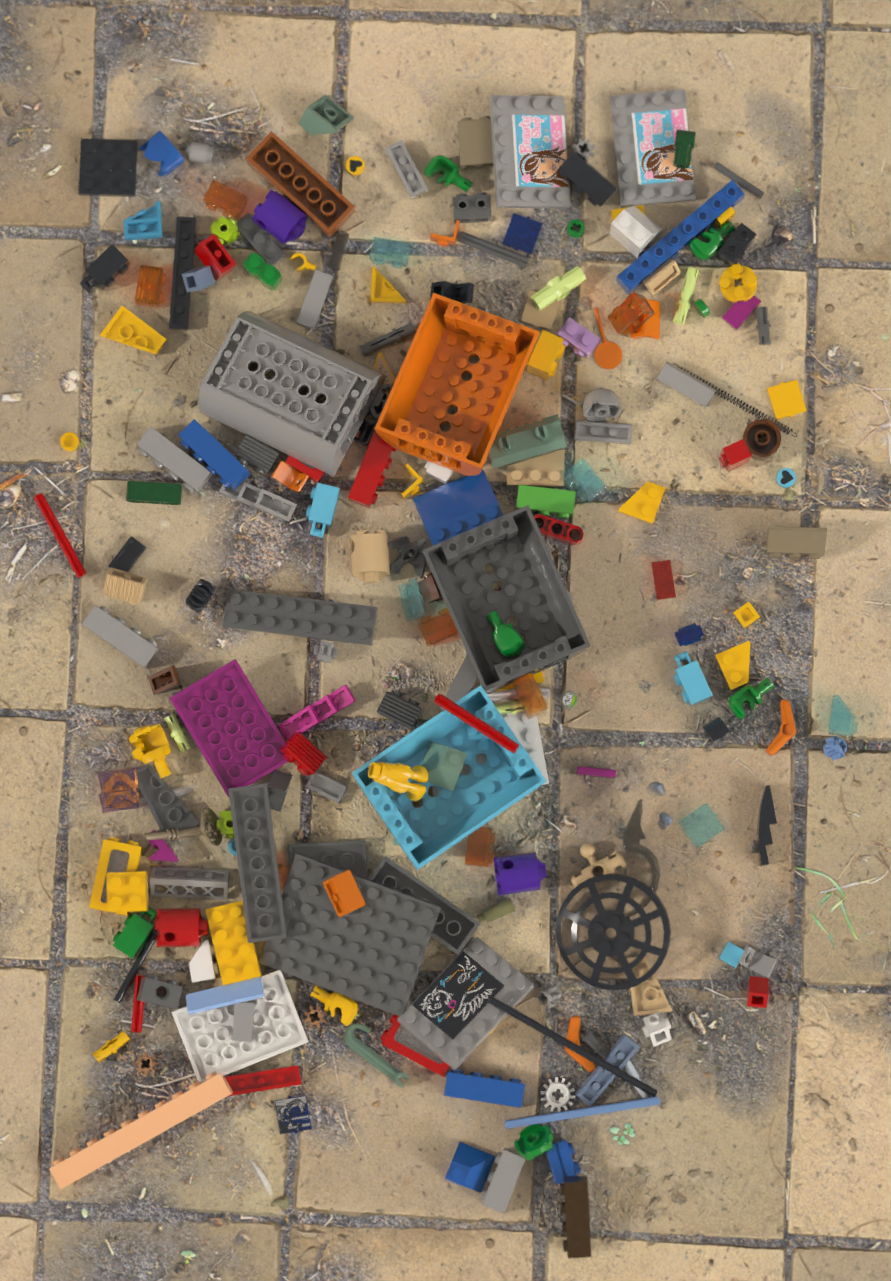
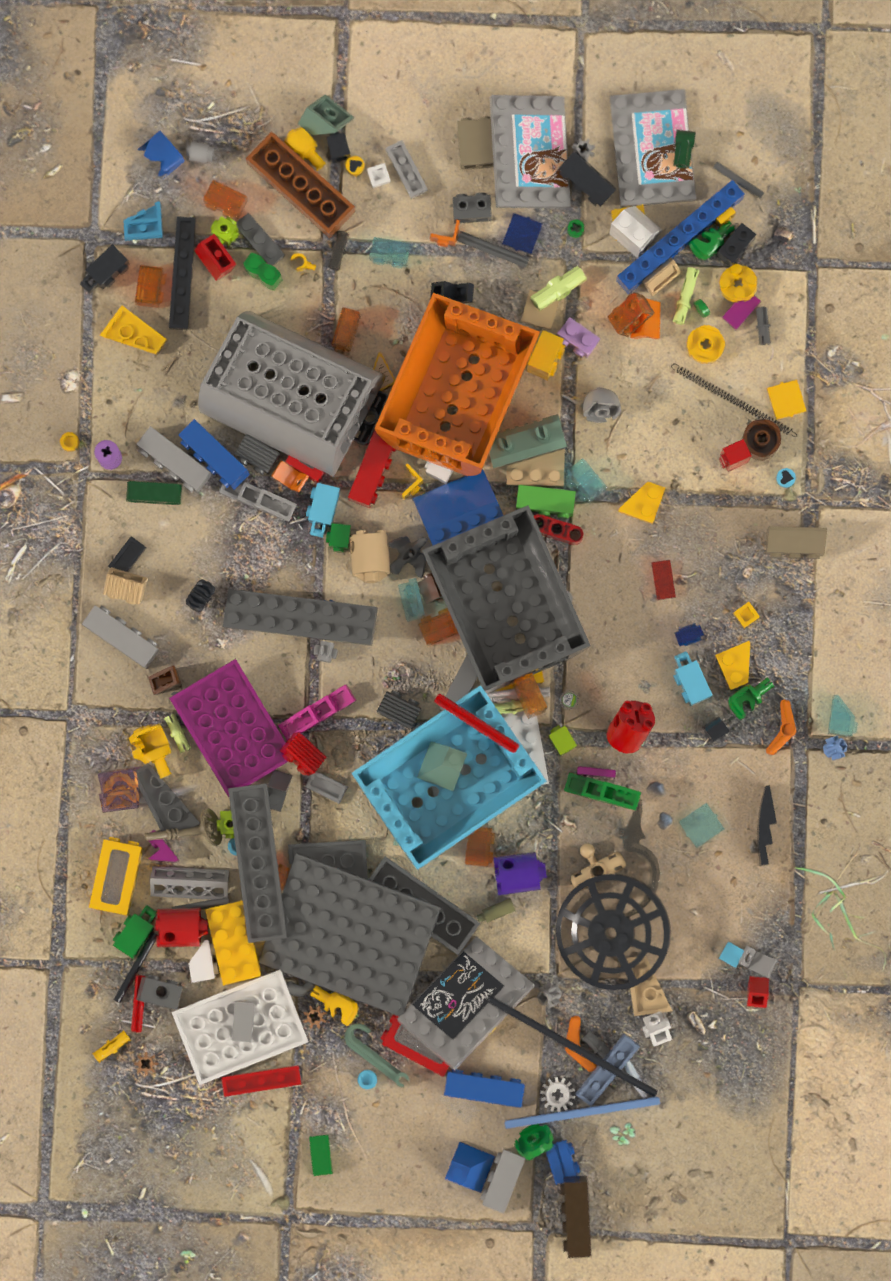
red axle [34,493,86,578] -> none
light nougat brick [49,1071,233,1189] -> none
black plate [79,139,138,197] -> none
yellow brick [106,872,148,913] -> none
sand blue brick [182,265,215,292] -> none
light blue tile [186,977,265,1015] -> none
dark purple cylinder [252,190,306,245] -> none
piece [275,1095,312,1134] -> none
light grey tile [297,270,333,330] -> none
orange panel [322,870,366,917] -> none
dark grey pin [360,322,416,357] -> none
yellow piece [368,762,428,801] -> none
dark grey beam [370,384,393,420] -> none
yellow tile [371,267,406,304] -> none
green piece [424,155,473,193] -> none
green piece [486,611,526,658] -> none
light grey tile [574,420,632,445] -> none
orange piece [594,308,622,369] -> none
light grey tile [657,362,716,407] -> none
none -> medium lavender piece [94,440,122,470]
none -> dark grey bar [172,897,230,910]
none -> yellow piece [283,127,326,171]
none -> dark grey arm [286,981,315,997]
none -> green slope [309,1135,333,1176]
none -> black brick [326,132,351,163]
none -> green brick [326,523,351,553]
none -> clear orange brick [332,307,361,352]
none -> medium azure tile [358,1070,377,1090]
none -> white tile [367,163,391,188]
none -> lime brick [548,725,577,756]
none -> green slope [564,772,642,811]
none -> red cylinder [606,700,655,754]
none -> yellow plate [687,325,725,364]

